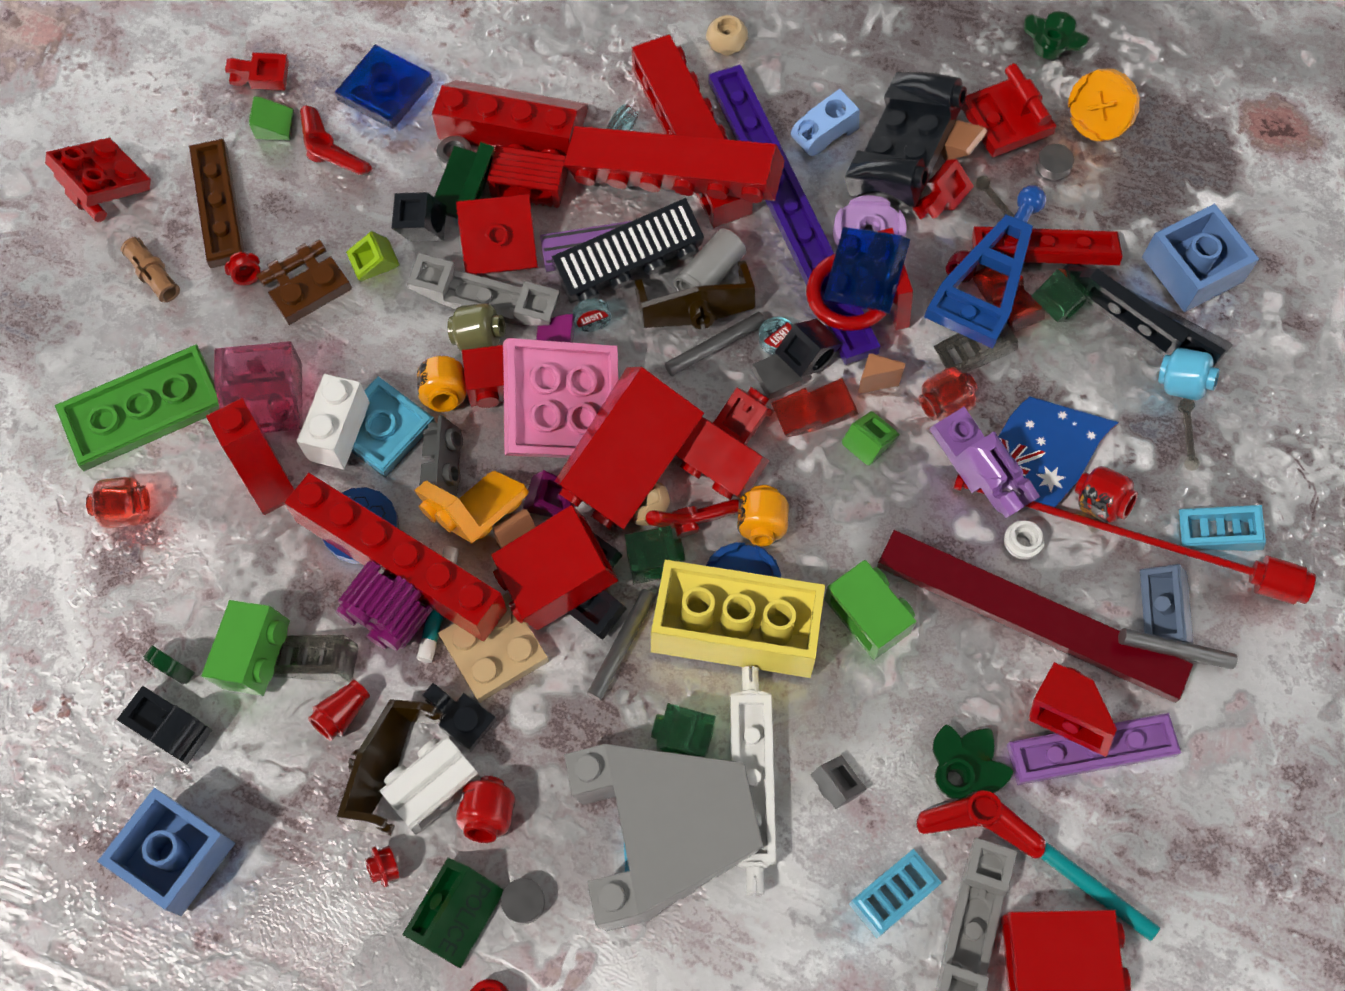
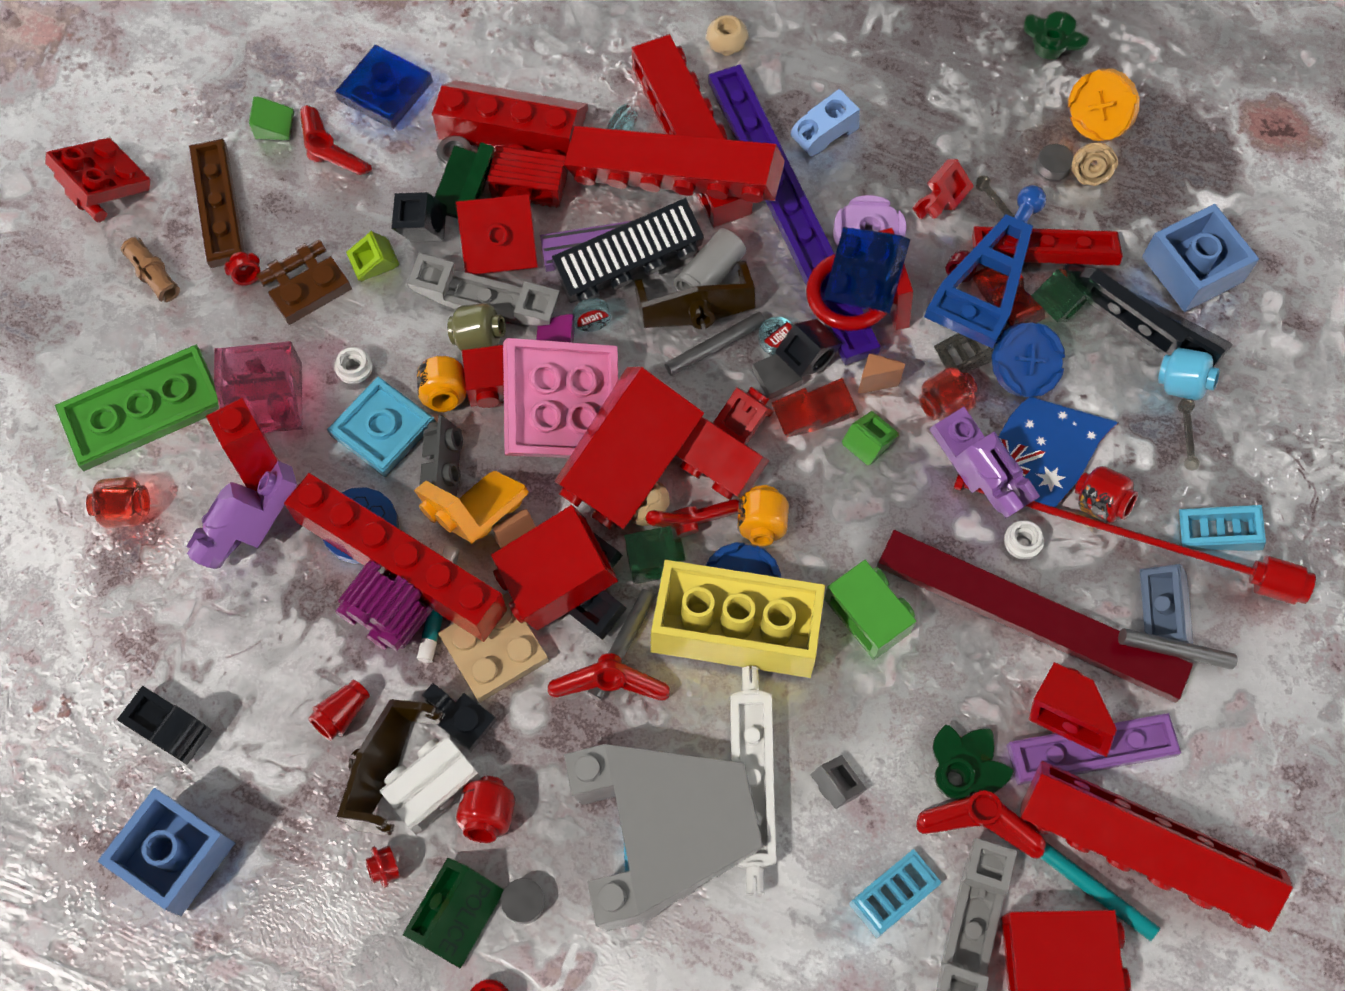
dark green tile [143,645,195,684] -> none
bright green piece [201,600,290,696] -> none
red plate [225,52,289,90] -> none
clear smoke slope [273,635,358,682] -> none
white brick [297,374,370,469] -> none
magenta slope [522,470,572,517] -> none
clear green brick [651,703,716,758] -> none
black piece [844,72,967,207] -> none
nougat slope [940,120,987,160] -> none
red plate [961,63,1057,158] -> none
none -> medium lavender plate [186,461,297,569]
none -> white plate [334,347,373,384]
none -> red piece [548,653,670,701]
none -> blue tile [992,322,1065,398]
none -> red brick [1020,760,1294,932]
none -> tan plate [1072,142,1118,186]

